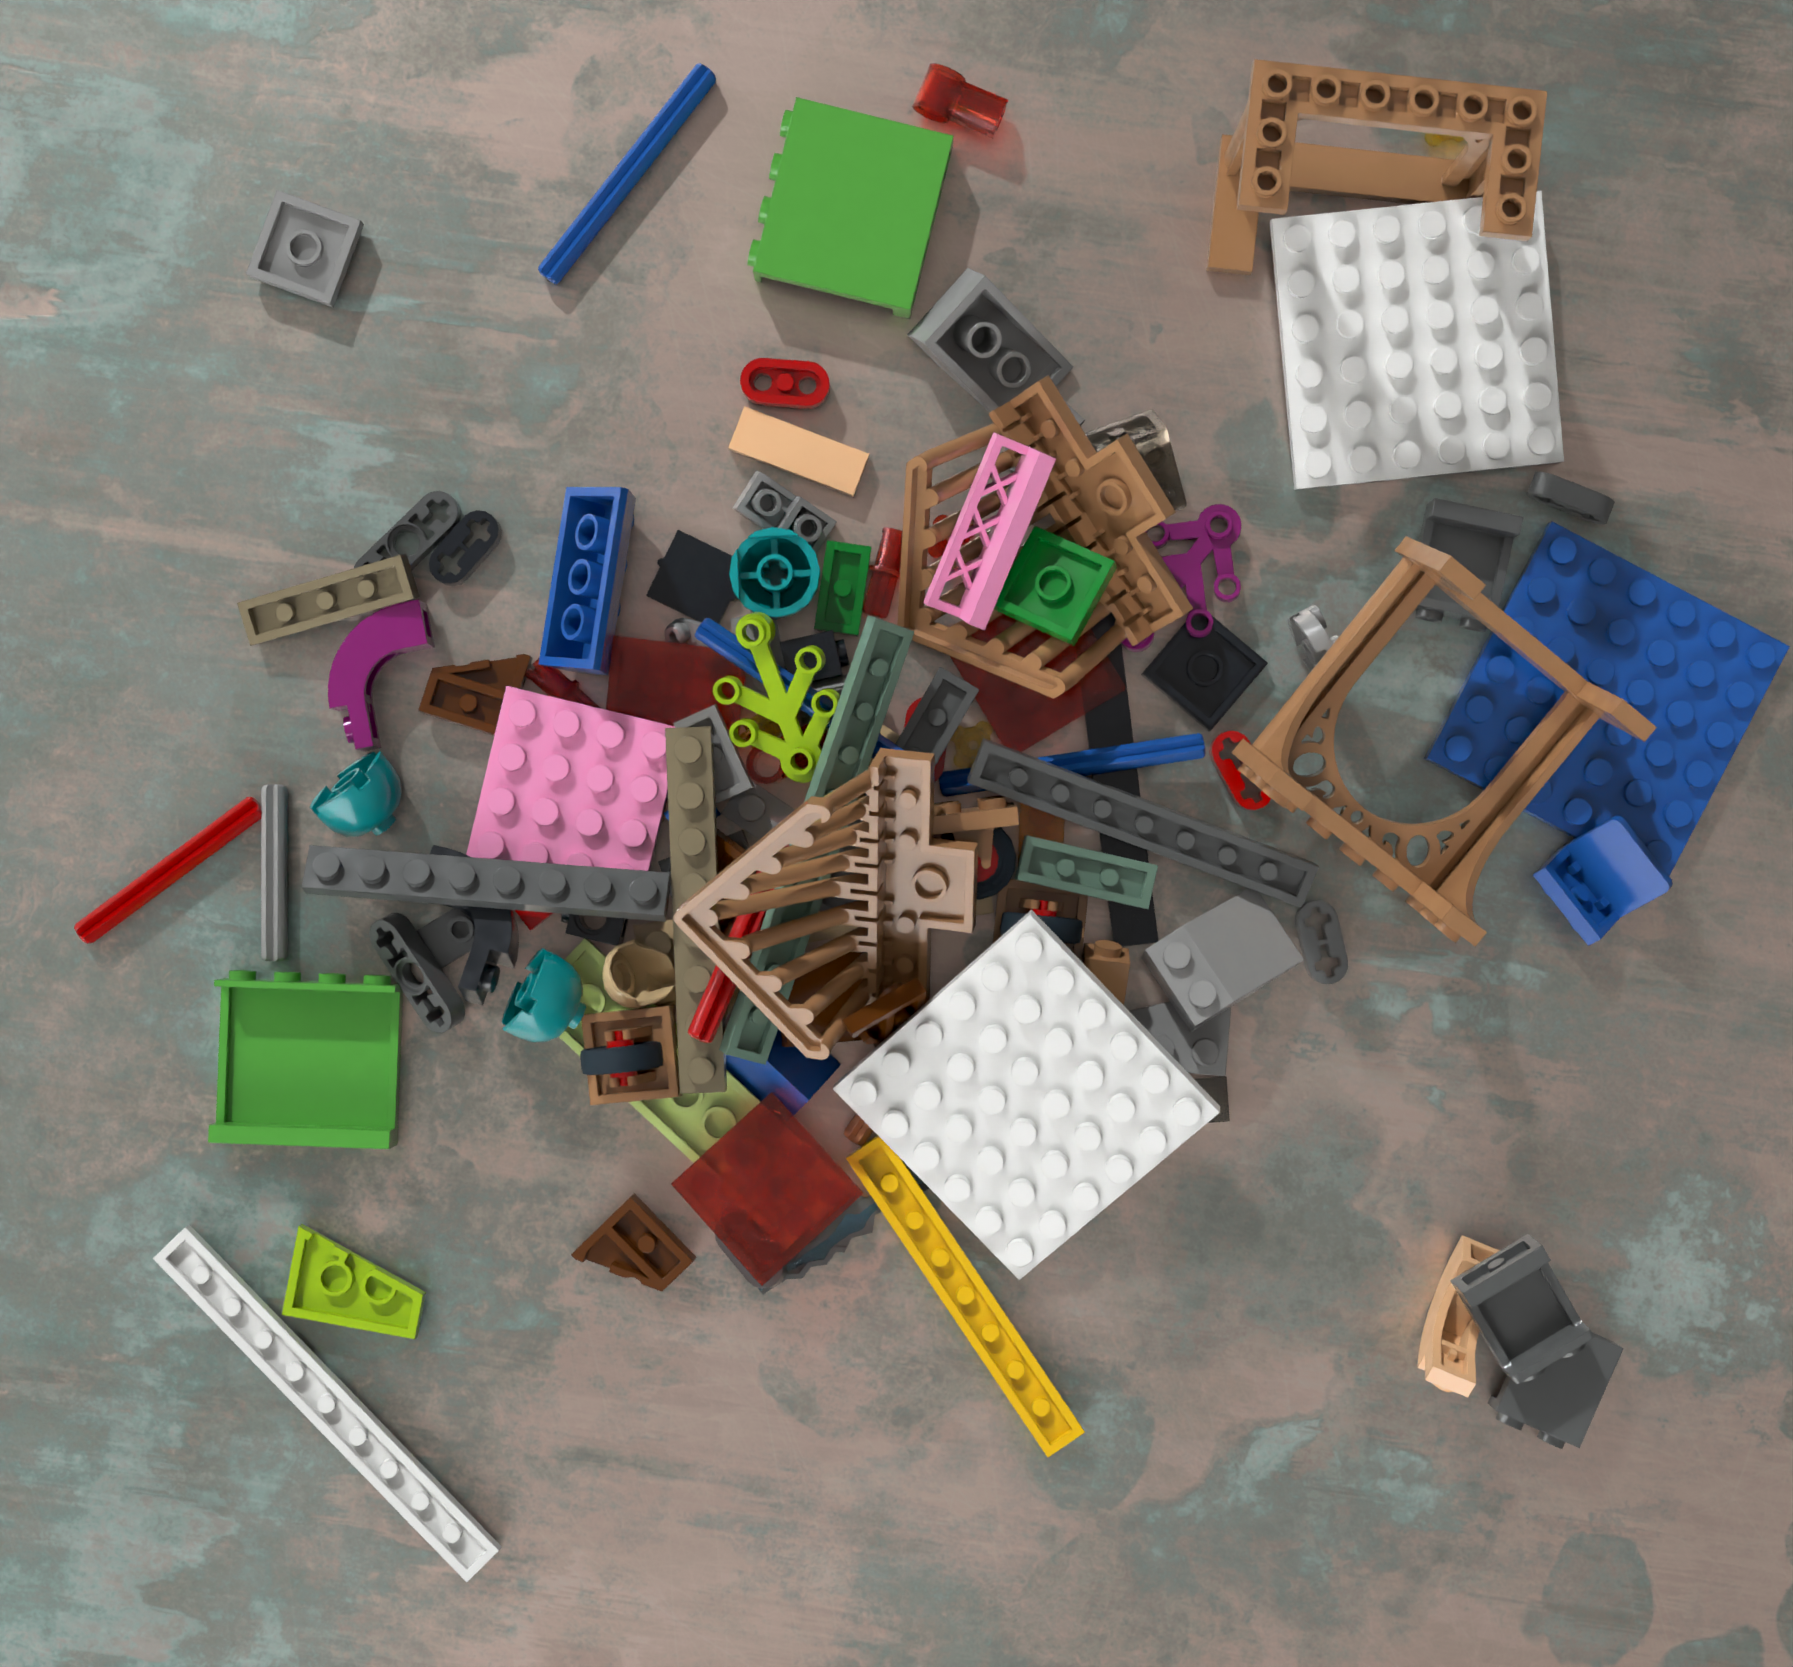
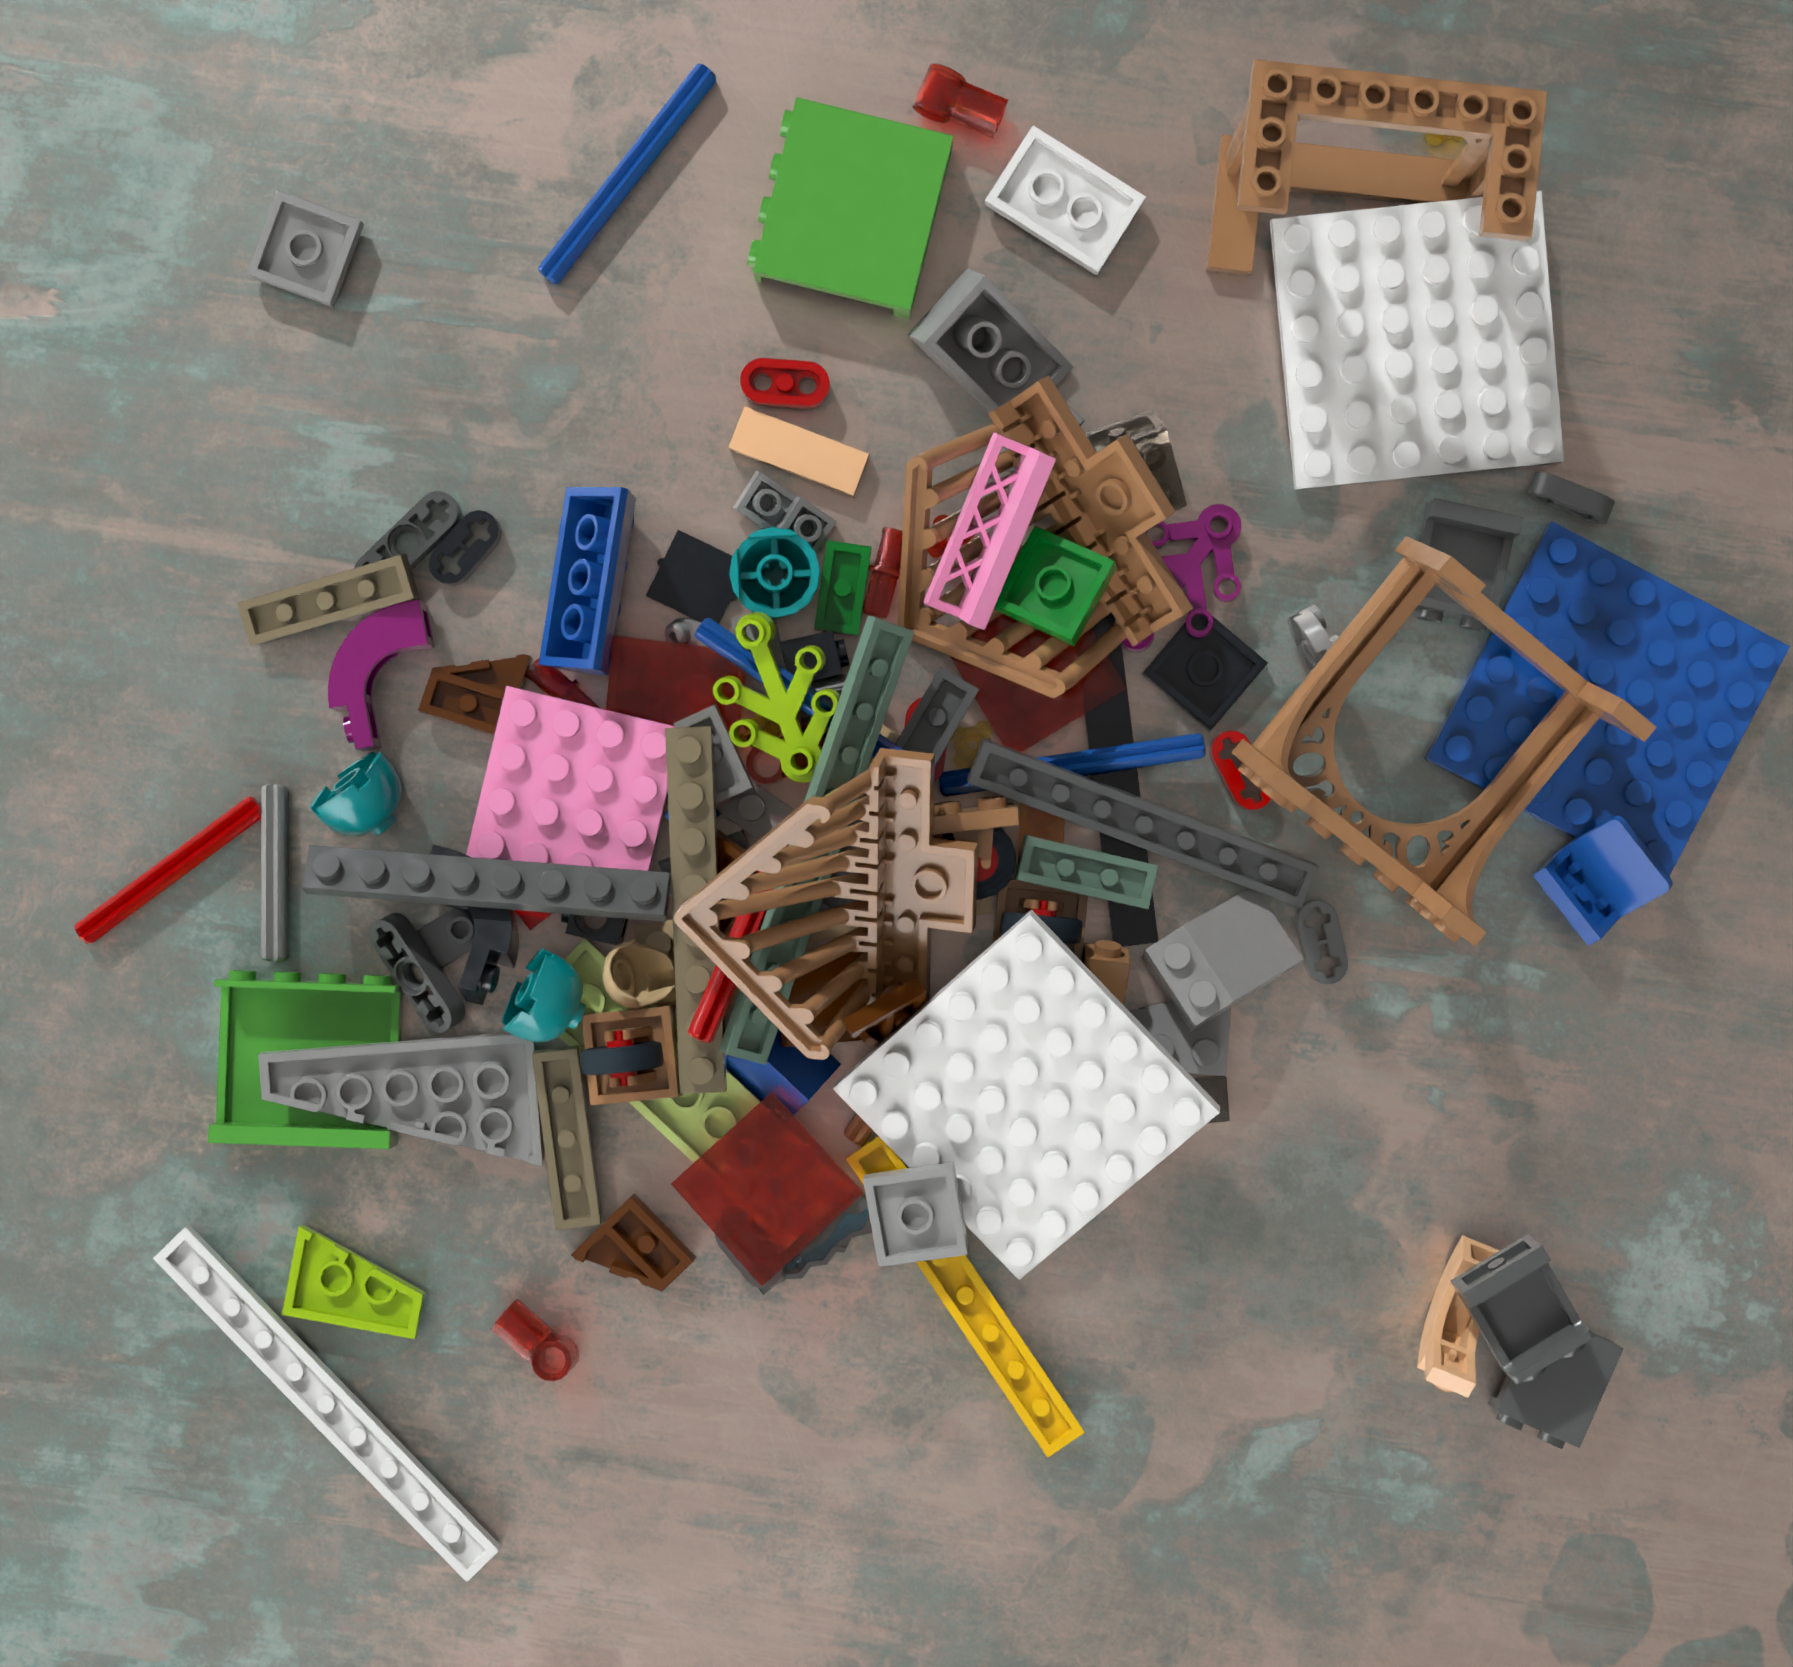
none -> light grey wing [258,1033,543,1167]
none -> clear red piece [490,1298,579,1382]
none -> dark tan plate [532,1045,602,1230]
none -> light grey plate [863,1162,969,1267]
none -> white plate [984,125,1146,276]

